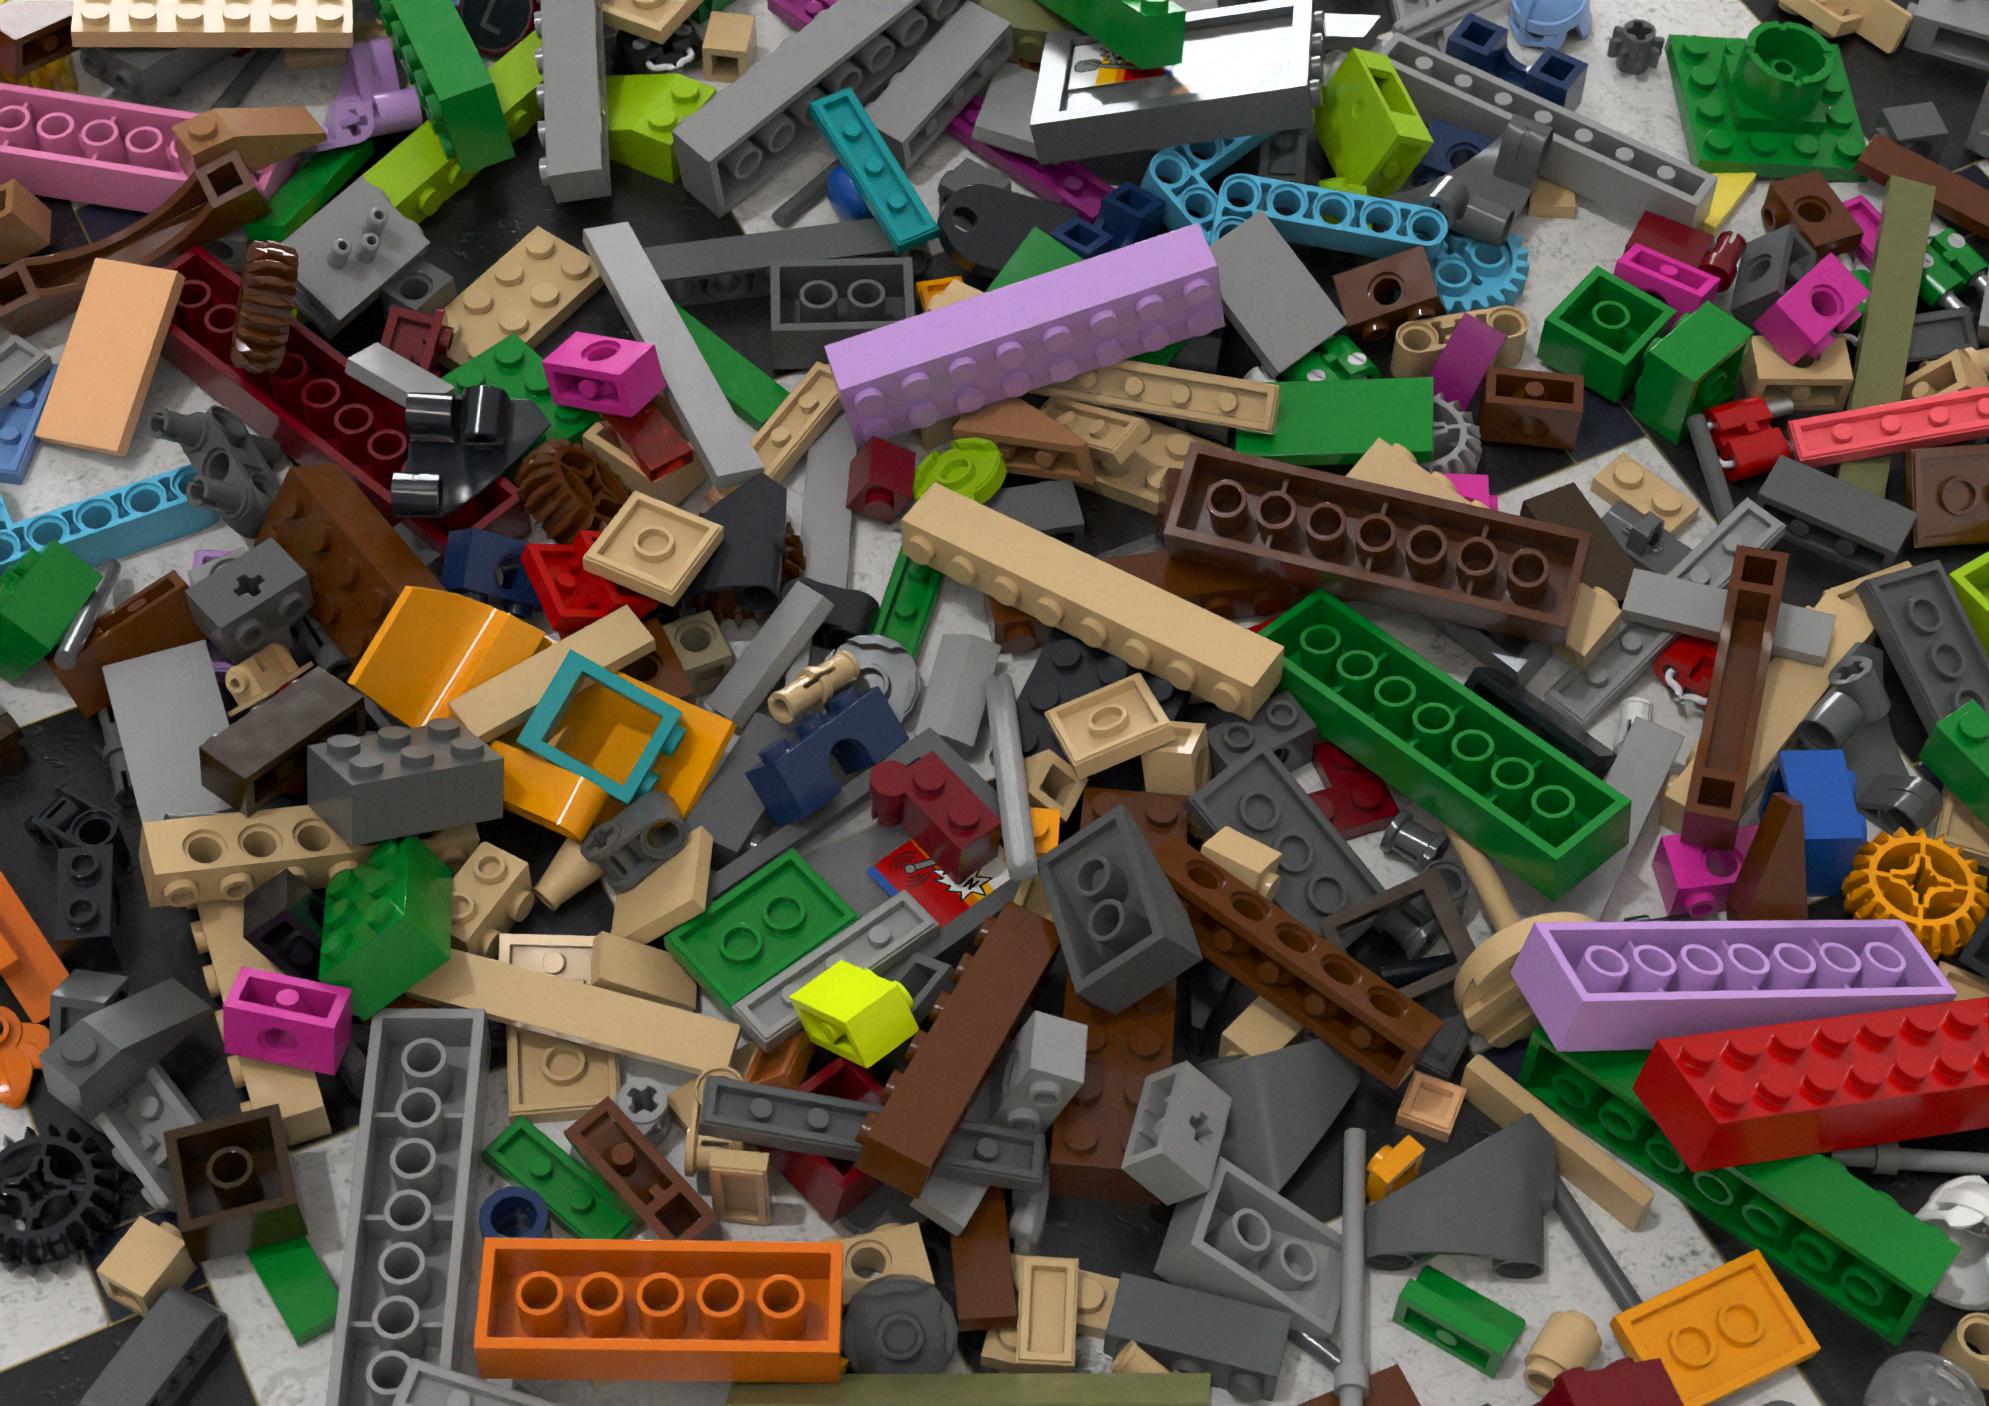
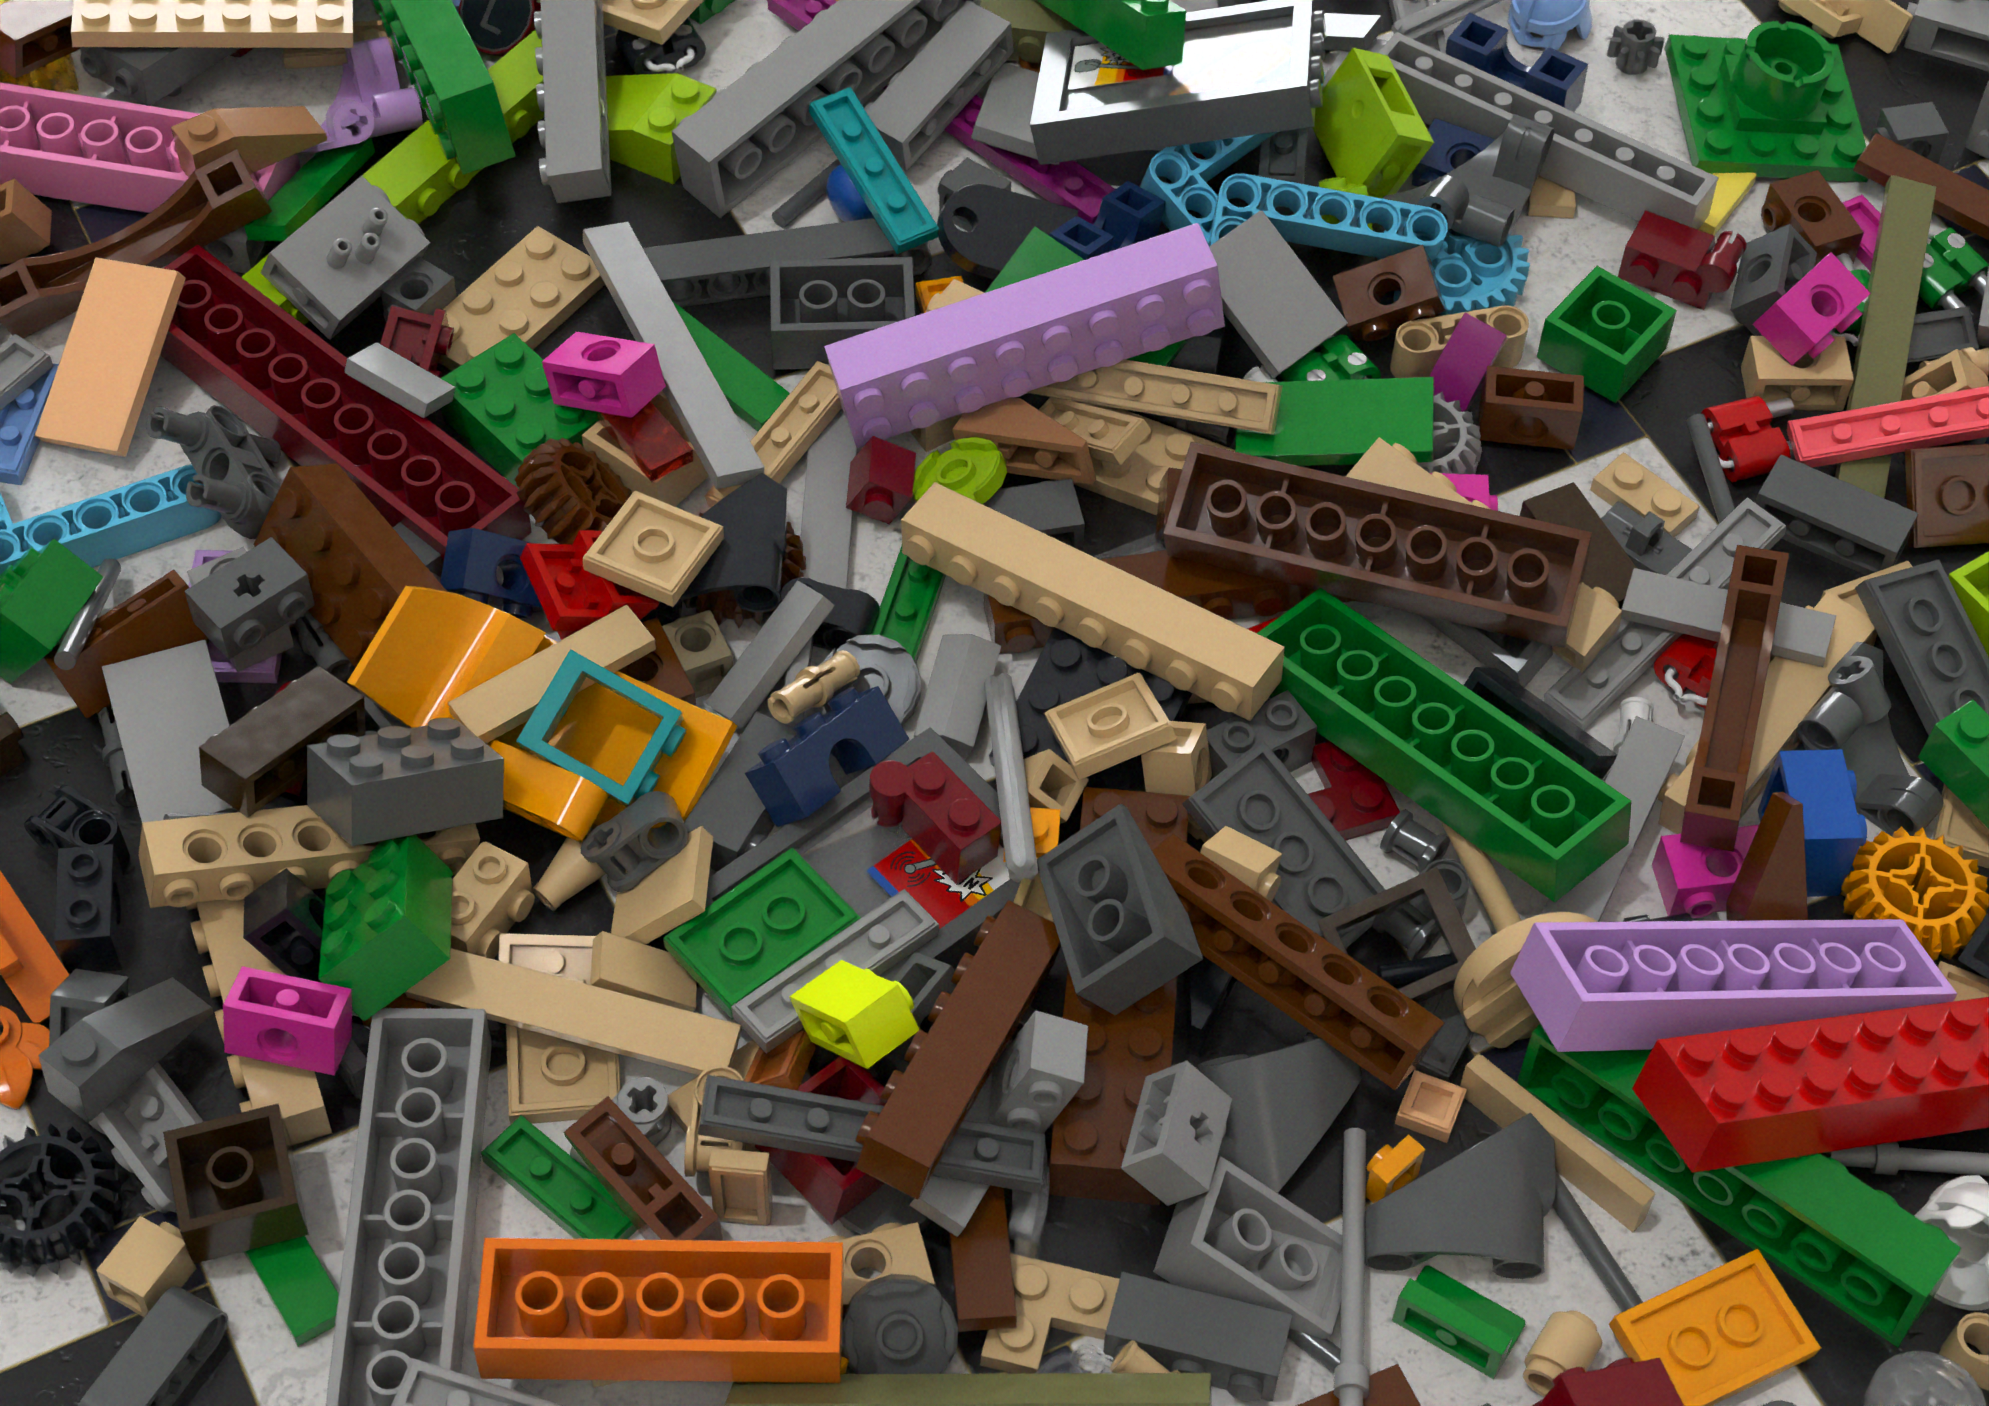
dark grey bar [208,48,283,111] -> none
tan hinge [225,642,314,718] -> none
reddish brown gear [230,240,299,374] -> none
black panel [391,385,551,518] -> none
dark blue piece [479,1186,554,1243] -> none
tan brick [702,11,757,83] -> none
tan tile [1015,1255,1079,1373] -> none
tan brick [1218,995,1306,1058] -> none
dark pink brick [1613,243,1721,331] -> none
green brick [1631,301,1754,446] -> none

